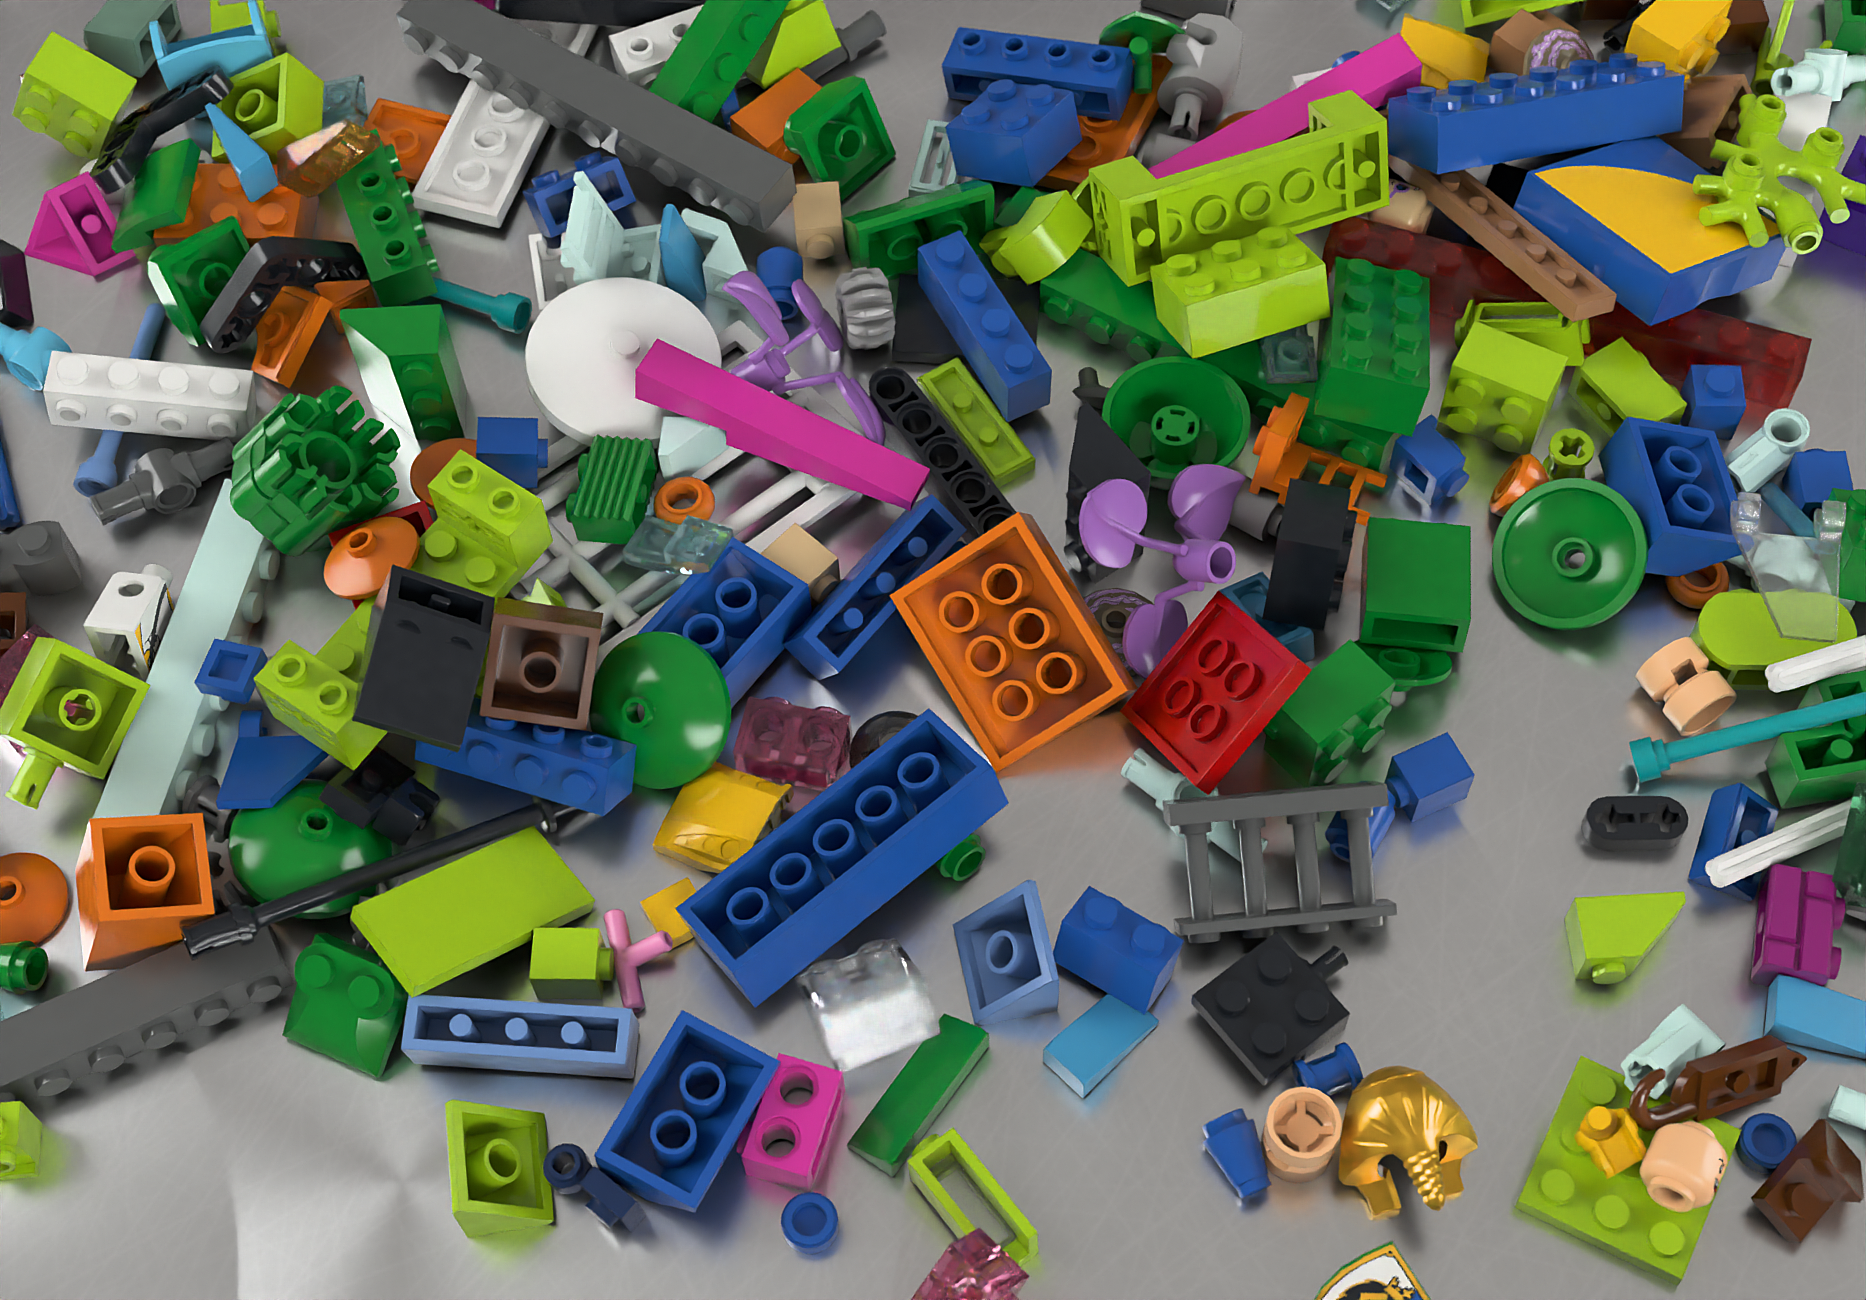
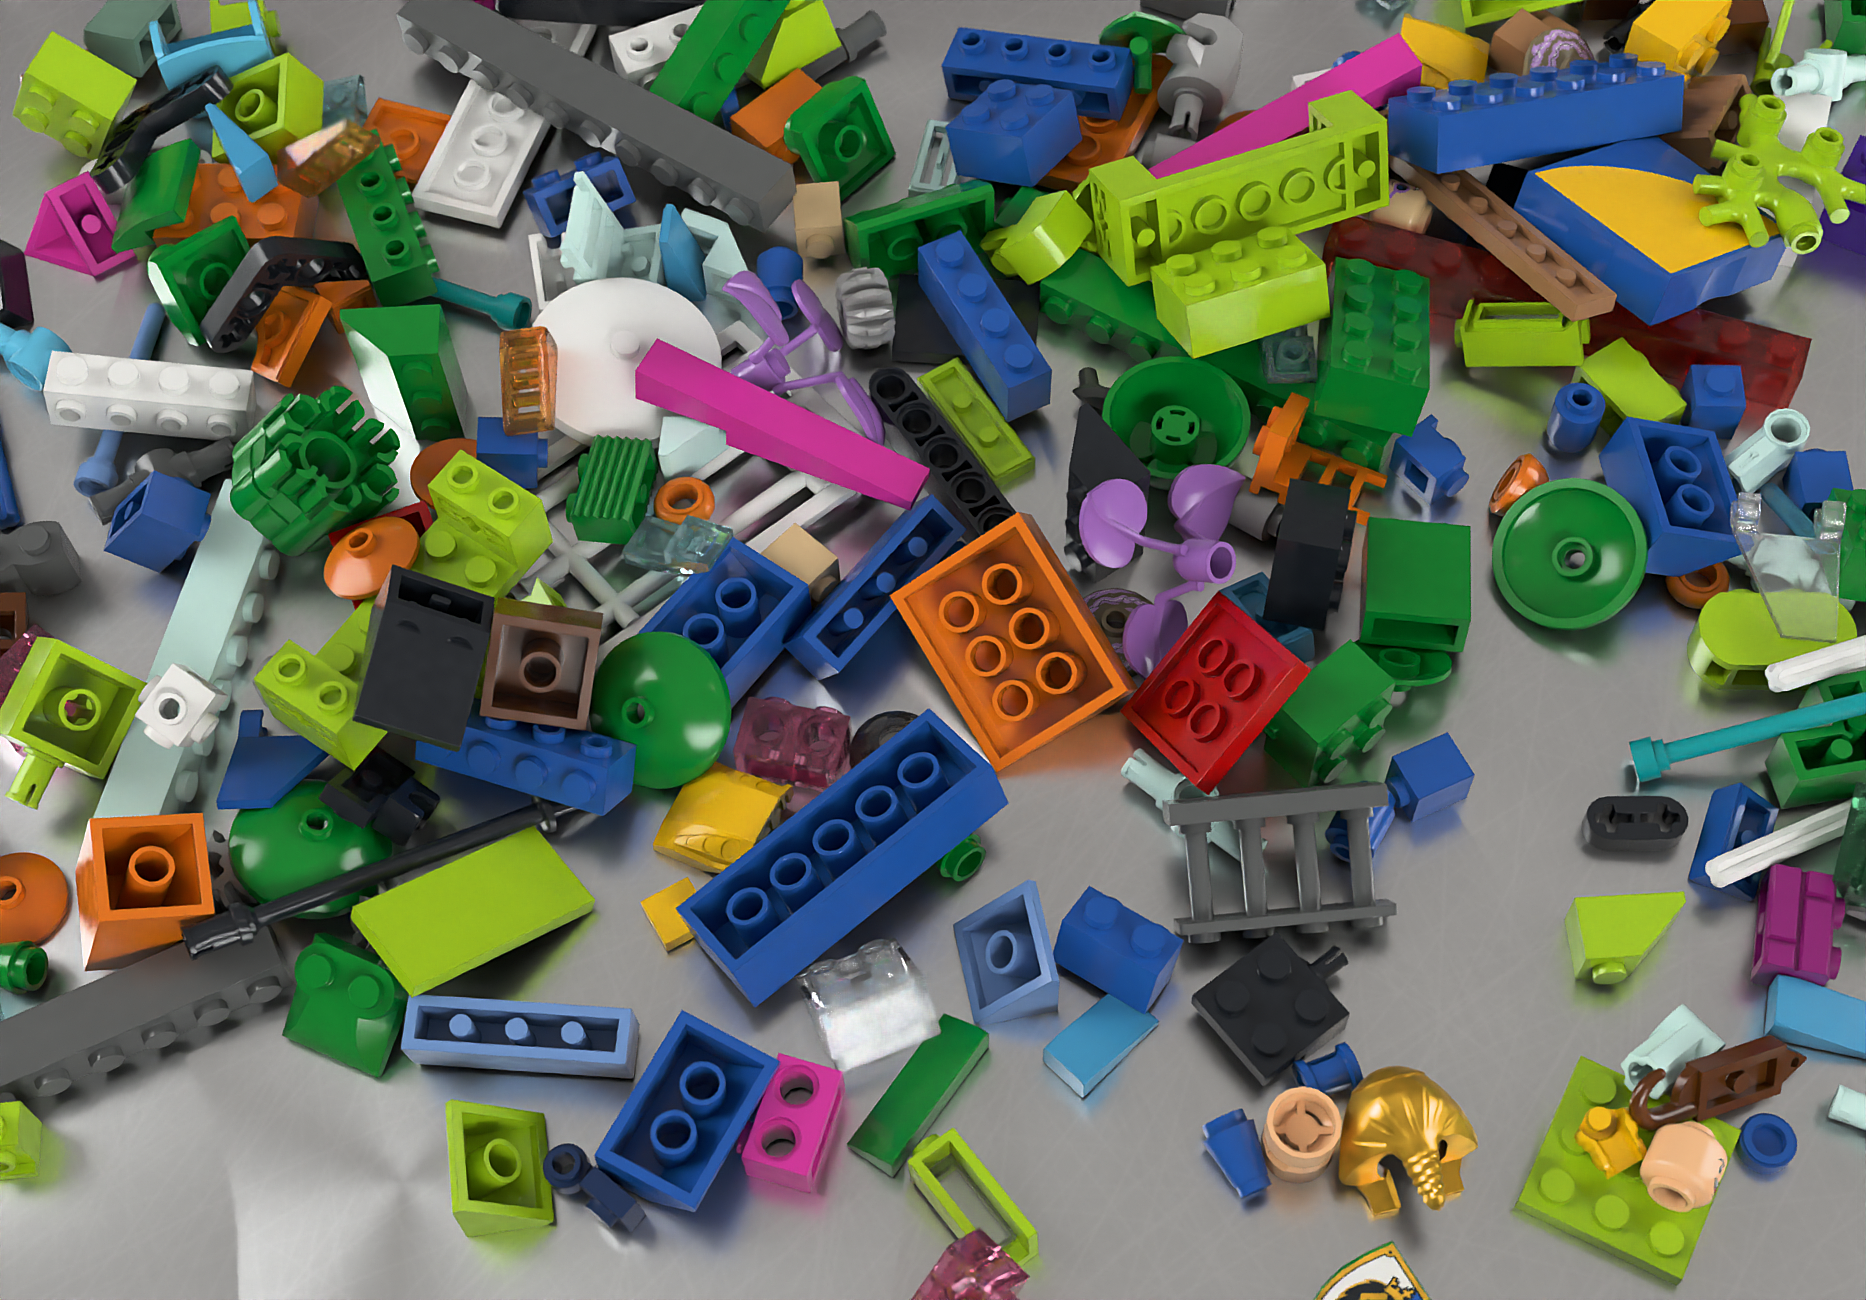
white torso [83,564,175,682] -> none
dark grey bush [182,775,240,839] -> none
blue tile [194,638,268,704] -> none
lime brick [529,927,614,1000] -> none
bright pink piece [603,909,673,1013] -> none
blue tile [781,1192,839,1254] -> none
lime brick [1438,321,1568,455] -> none
lime bush [1542,428,1595,482] -> none
light nougat wheel [1635,637,1737,736] -> none
reddish brown slope [1751,1119,1864,1242] -> none
none -> blue brick [103,470,211,573]
none -> white brick [134,663,228,749]
none -> clear orange slope [499,326,558,436]
none -> blue brick [1546,383,1605,453]

